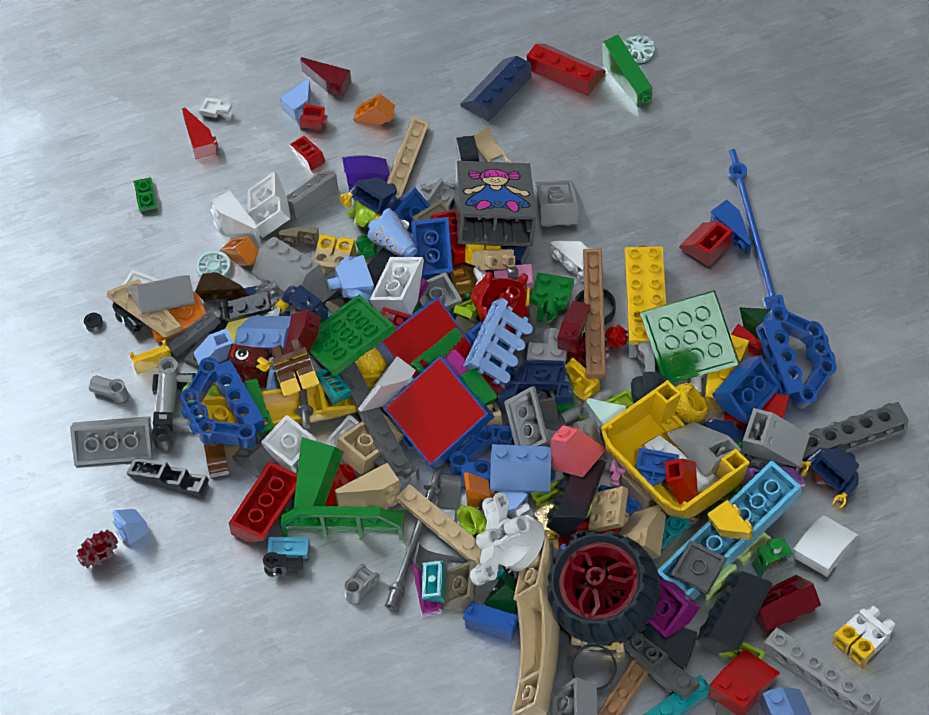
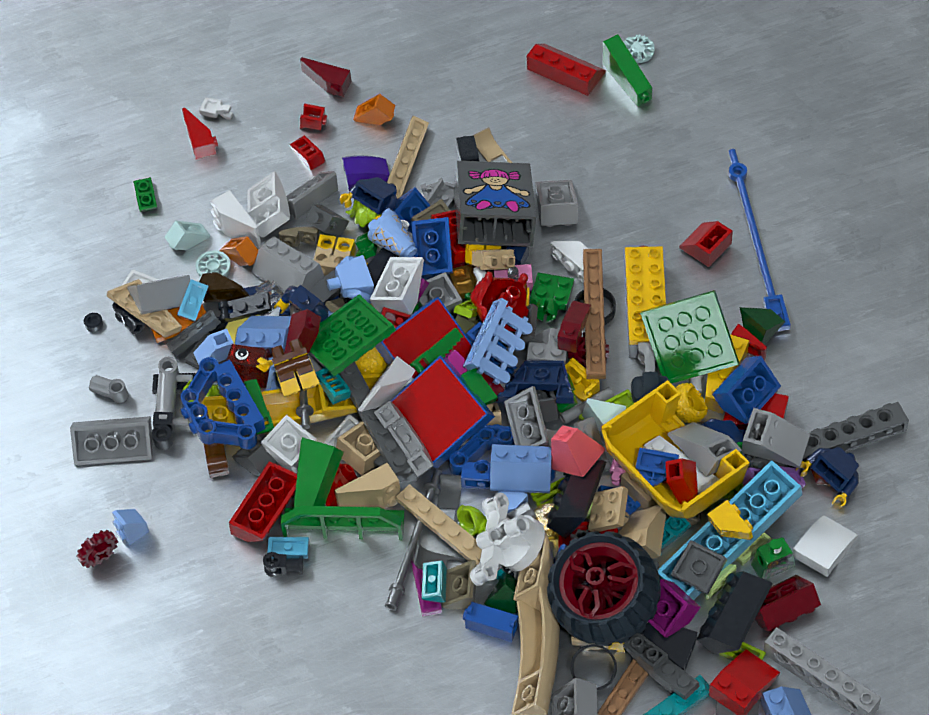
black slope [126,458,209,496] -> none
yellow hinge [129,340,171,374] -> none
light blue slope [280,79,311,121] -> none
light grey piece [344,564,380,604] -> none
dark blue slope [460,56,531,122] -> none
orange slope [464,472,494,509] -> none
red gear [605,324,628,349] -> none
blue slope [710,200,751,256] -> none
blue brick [756,305,837,409] -> none
hips [832,606,896,668] -> none
none -> light aqua slope [164,220,211,251]
none -> medium azure plate [177,279,208,322]
none -> dark grey torso [305,204,349,237]
none -> light grey slope [374,401,434,477]

